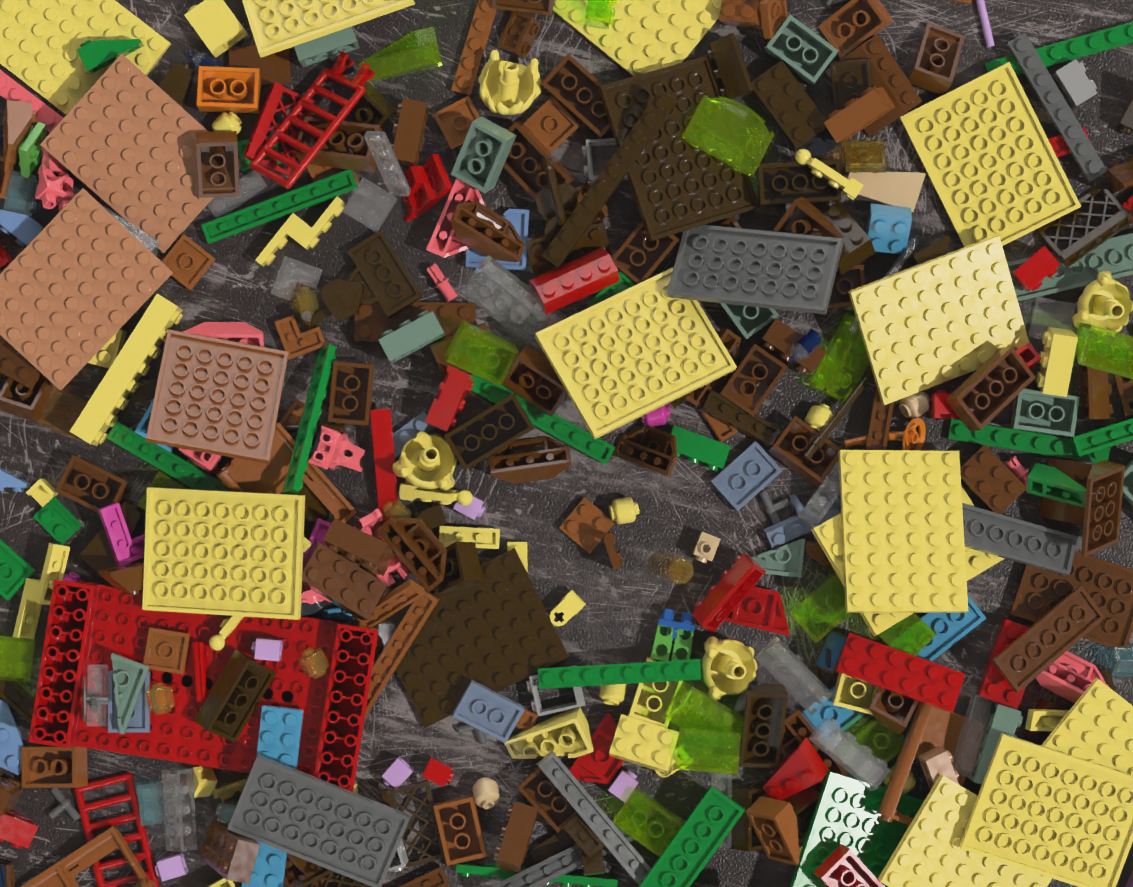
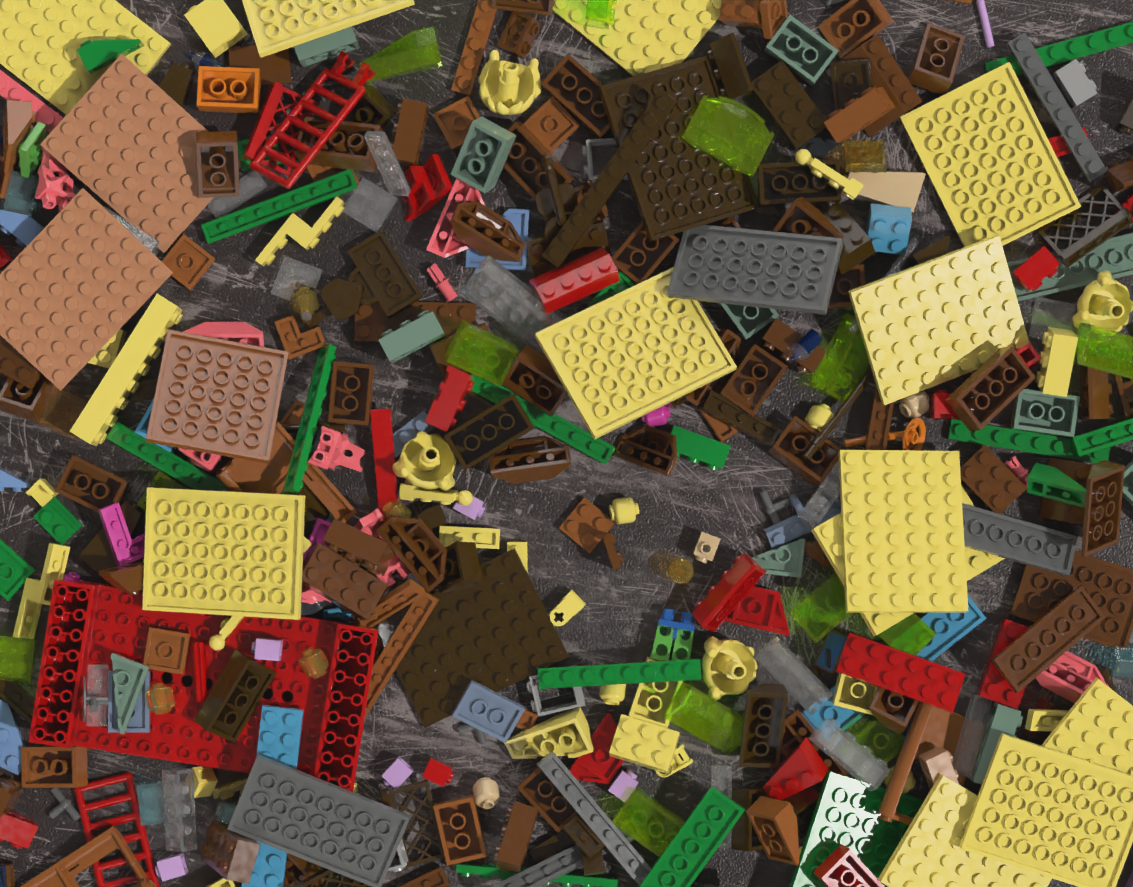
light yellow head [212,112,242,134] -> none
clear neon green brick [676,726,741,775] -> none
sand blue plate [711,441,782,511] -> none

